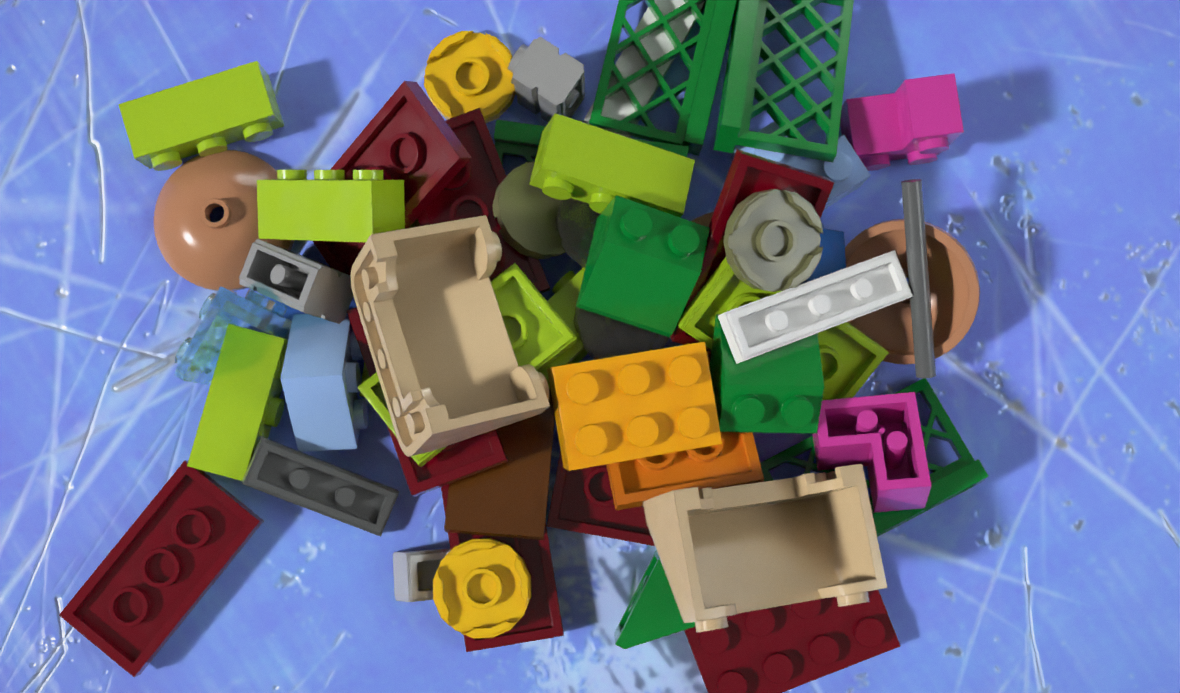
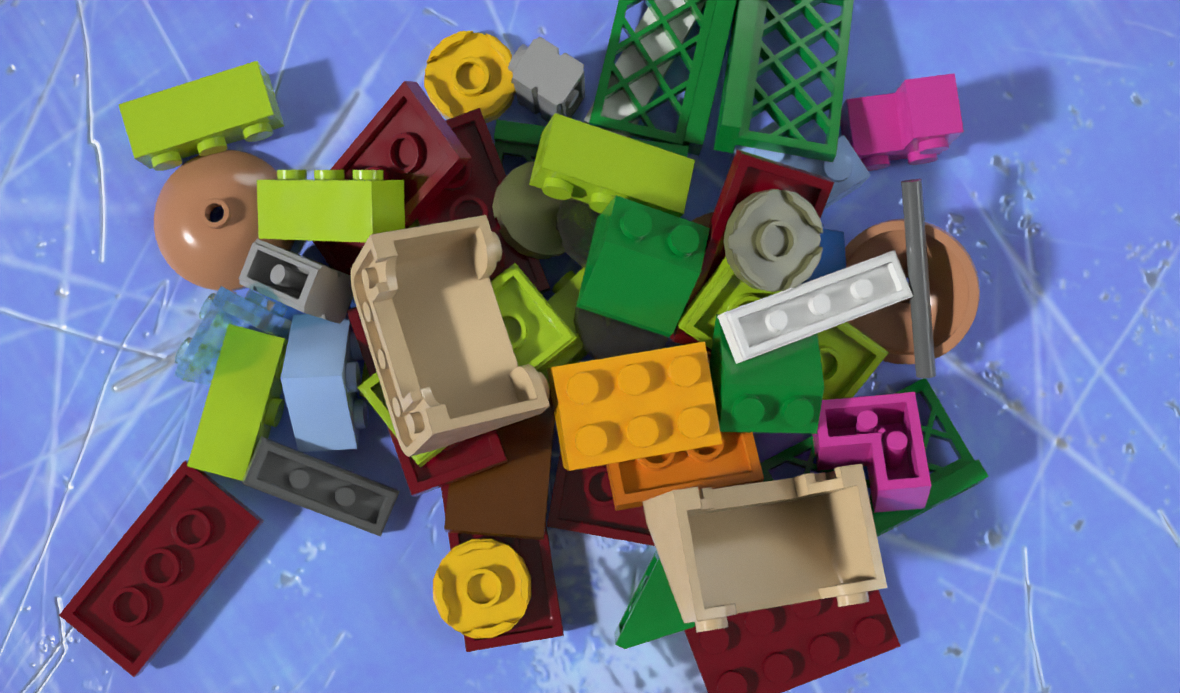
light grey slope [393,549,451,602] -> none

